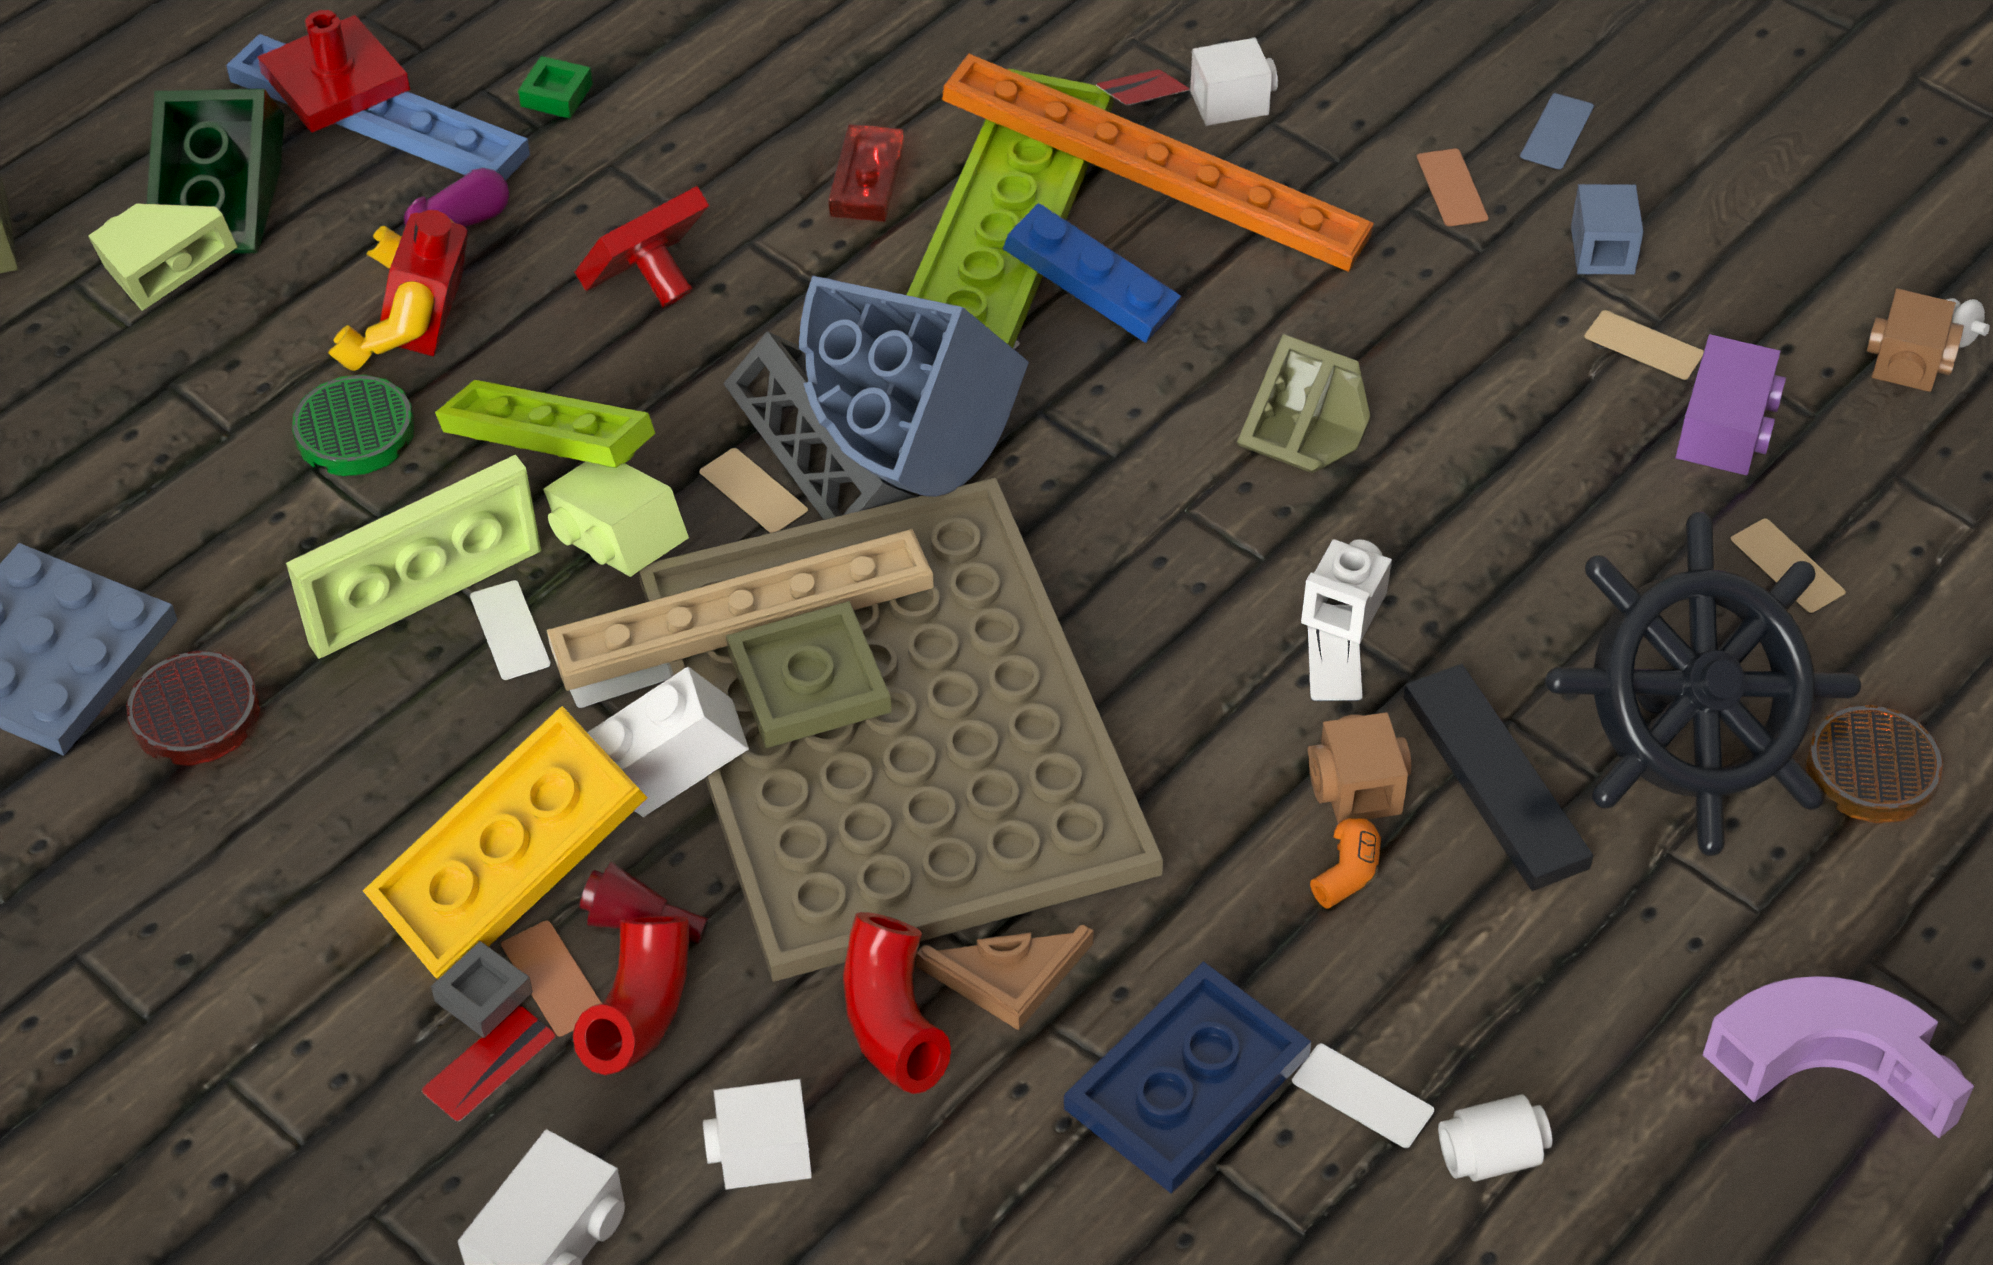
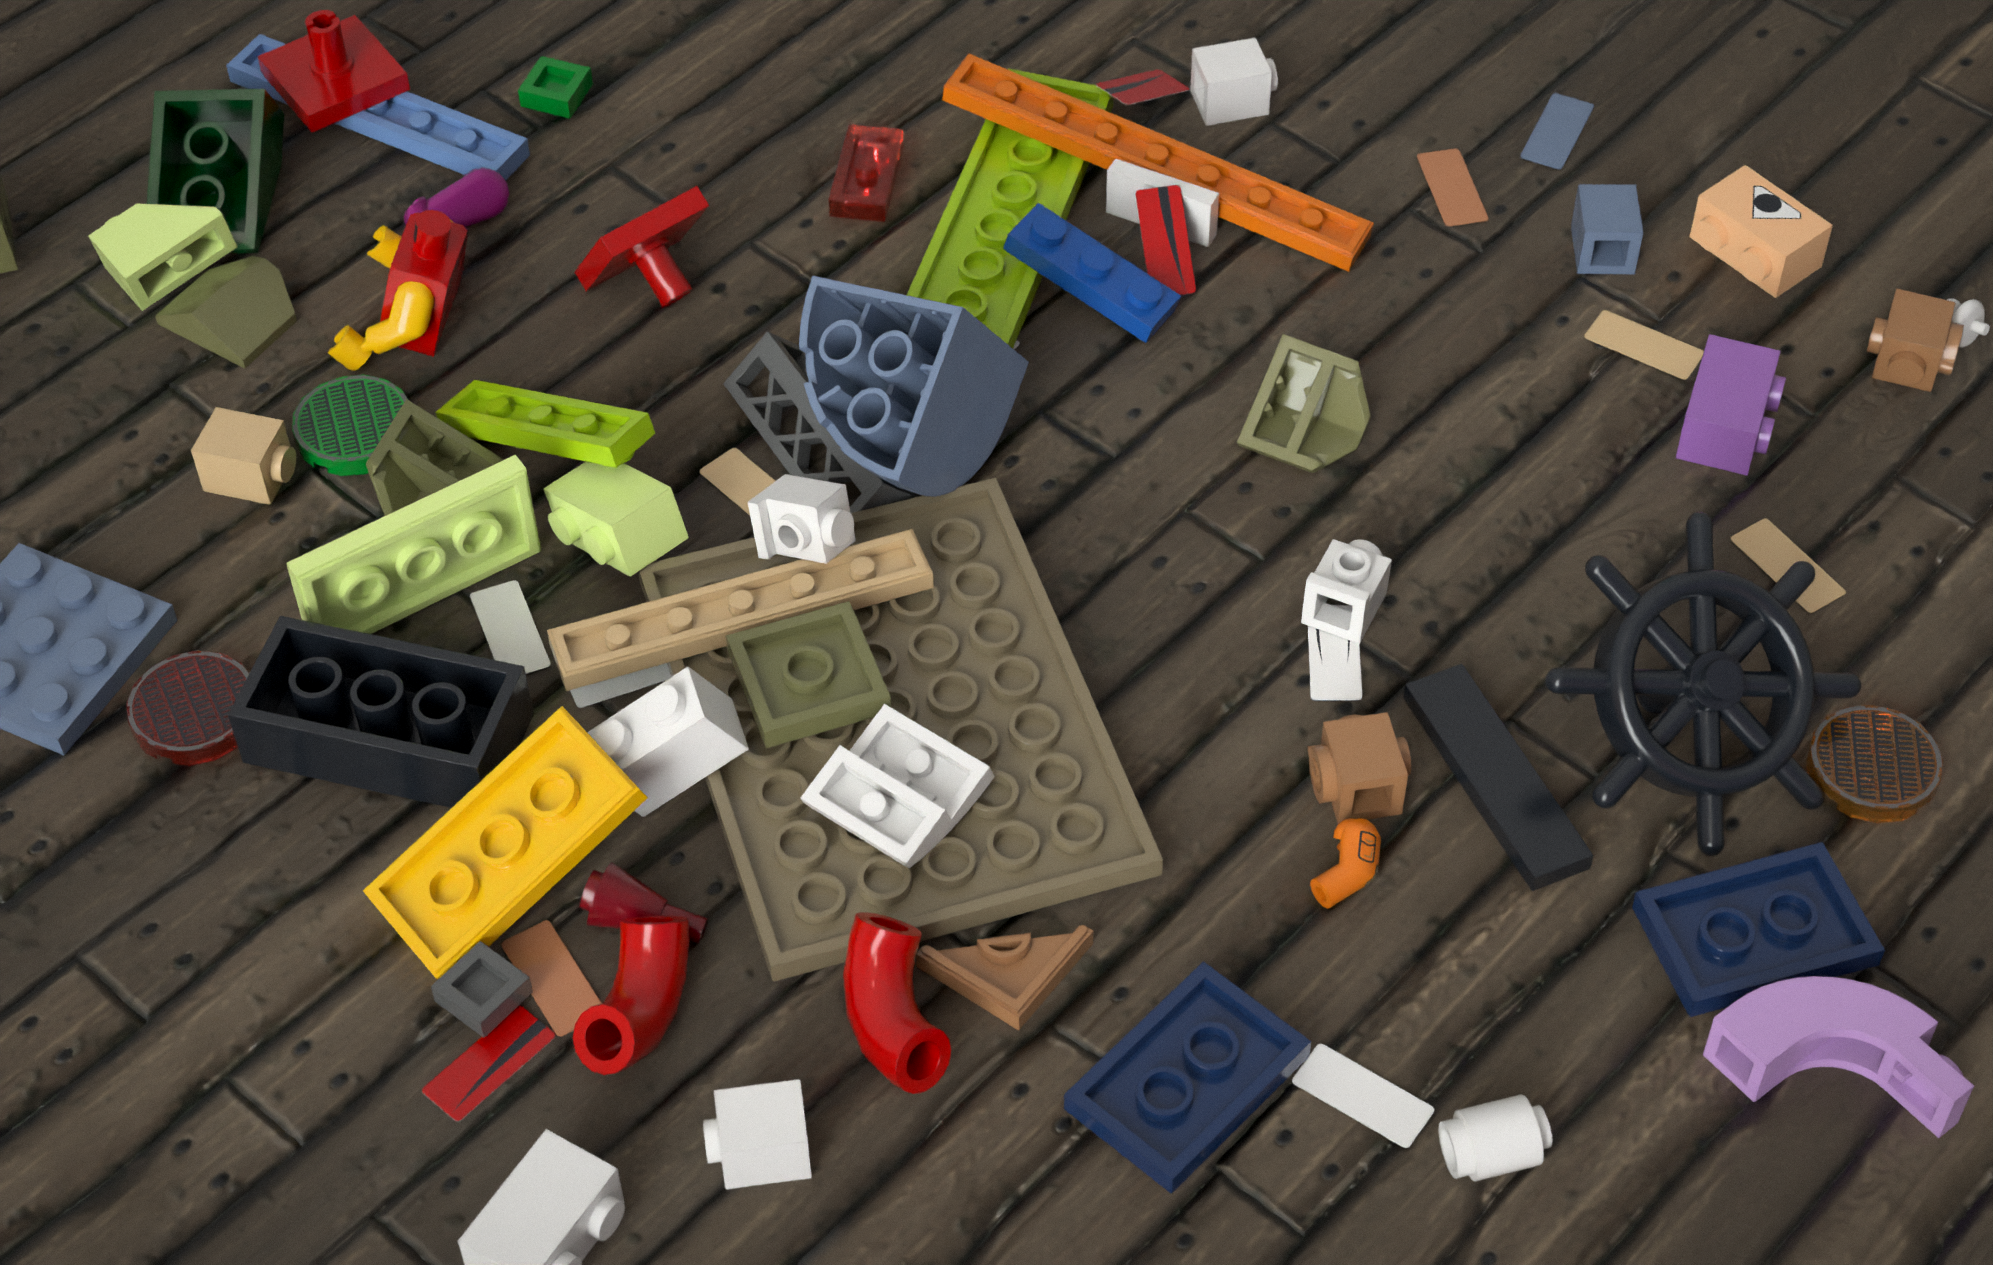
none -> olive slope [155,256,297,368]
none -> tan brick [191,407,296,505]
none -> black brick [228,616,534,808]
none -> olive slope [366,399,504,516]
none -> white brick [748,474,856,564]
none -> white slope [801,704,994,868]
none -> white plate [1106,159,1219,247]
none -> red sticker [1135,185,1196,295]
none -> dark blue plate [1632,842,1885,1017]
none -> light nougat brick [1690,165,1833,298]

